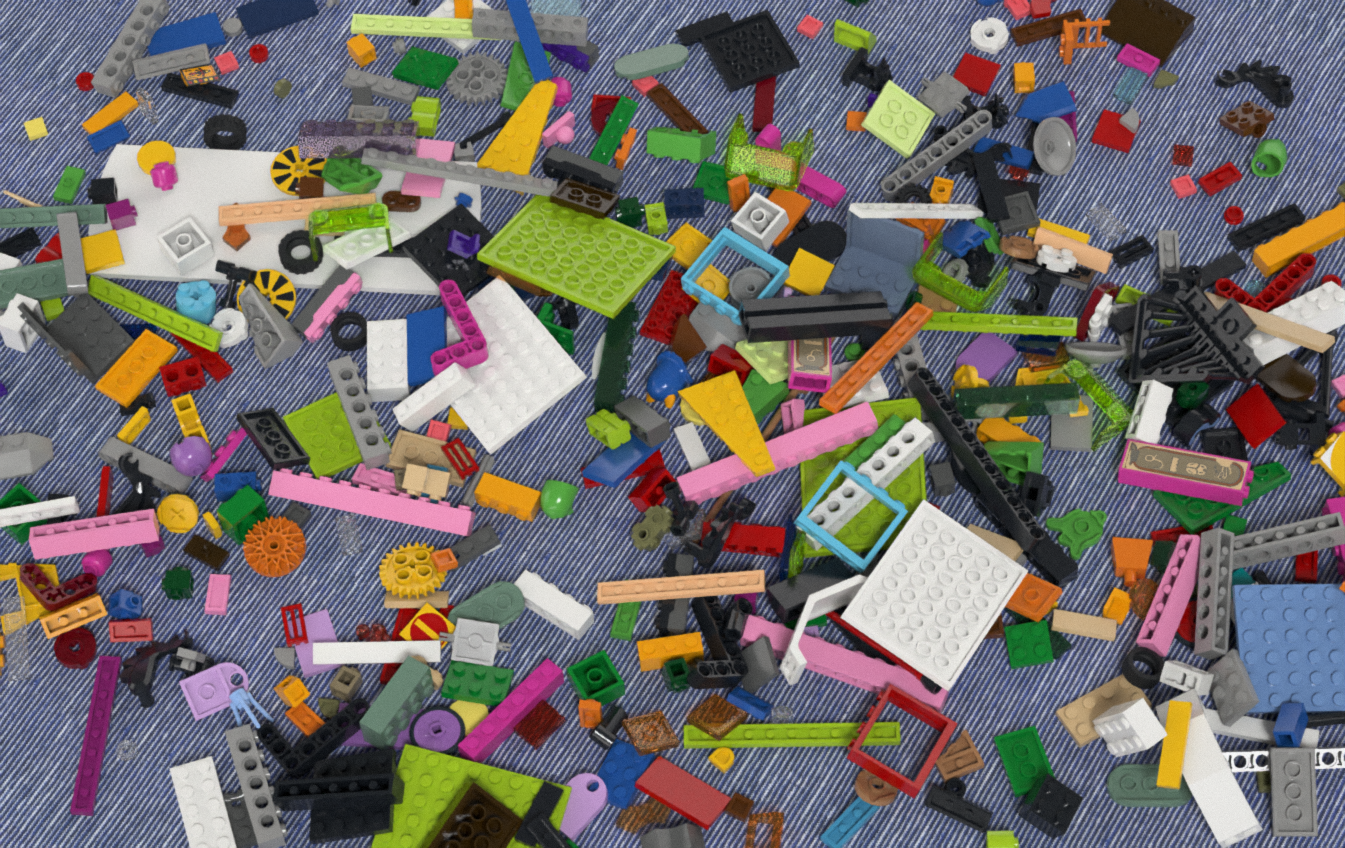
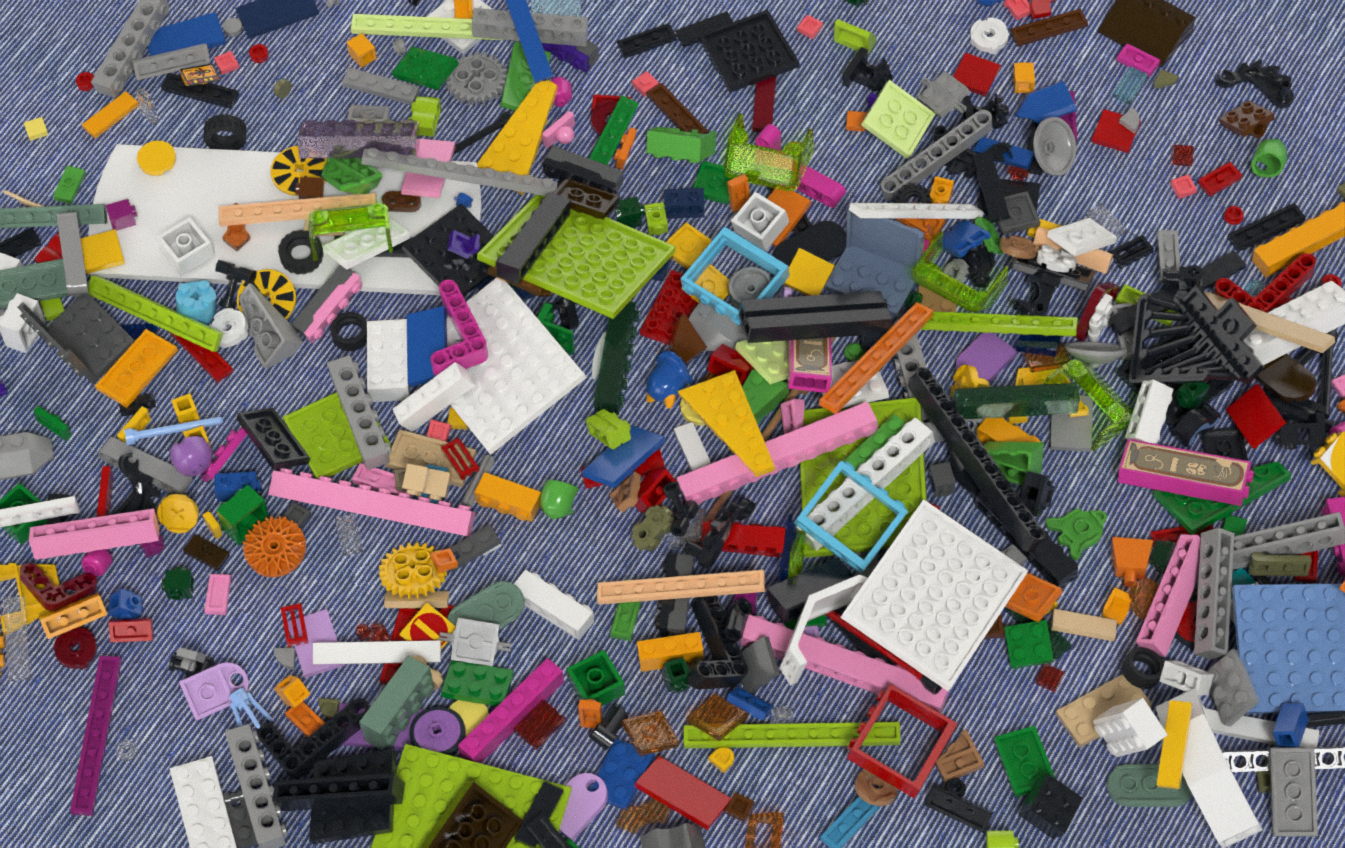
blue tile [87,120,130,155] -> none
black brick [88,178,118,205] -> none
black animal [119,629,193,708] -> none
dark pink head [150,161,178,191] -> none
red brick [159,356,207,397] -> none
dark tan brick [329,665,363,704] -> none
dark grey brick [352,86,374,106] -> none
light grey tile [454,142,475,162] -> none
sand green tile [614,44,689,80] -> none
dark grey brick [614,396,671,448] -> none
tan tile [967,524,1024,562] -> none
orange plate [1059,17,1110,65] -> none
none -> green plate [33,406,72,441]
none -> light blue piece [124,417,223,446]
none -> black brick [495,192,571,284]
none -> medium nougat wing [609,471,641,512]
none -> black tile [617,23,677,59]
none -> clear red plate [1036,663,1065,693]
none -> white tile [1047,218,1117,256]
none -> olive plate [1248,552,1312,576]

